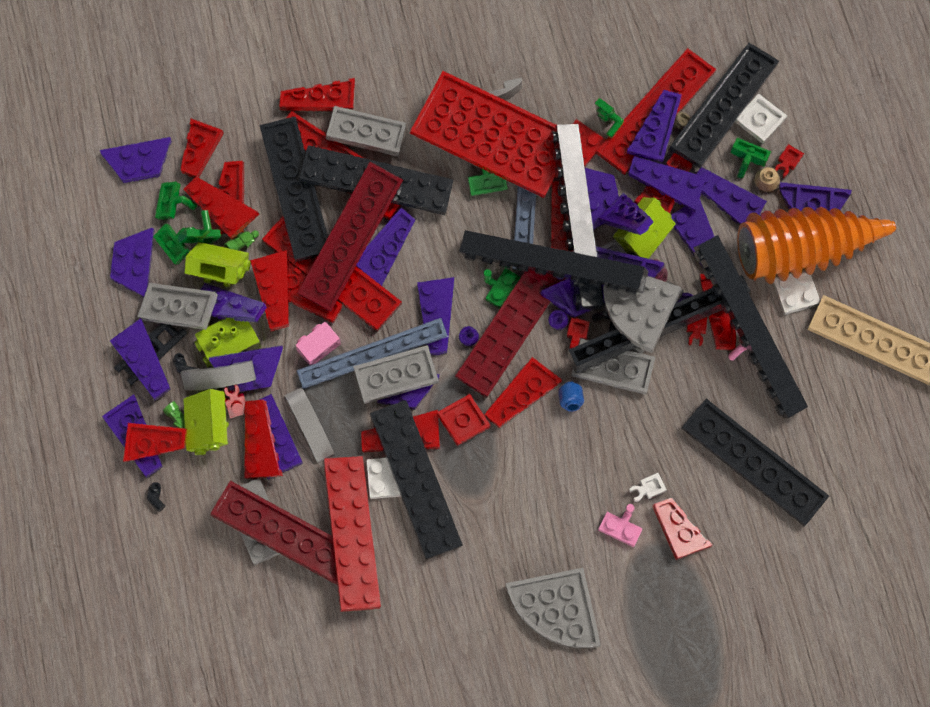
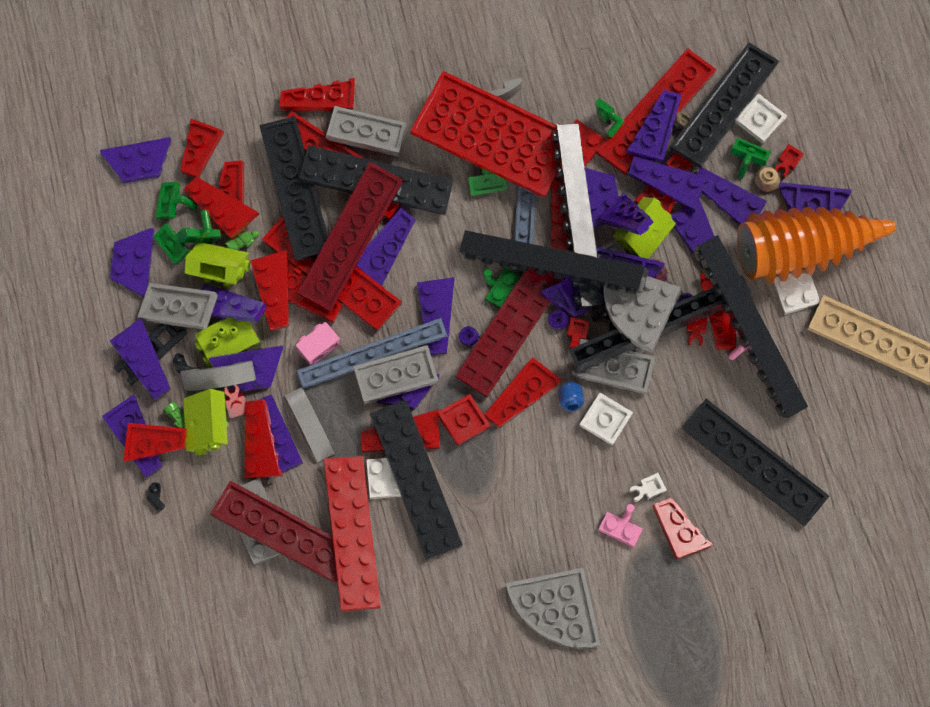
none -> white plate [580,393,633,446]

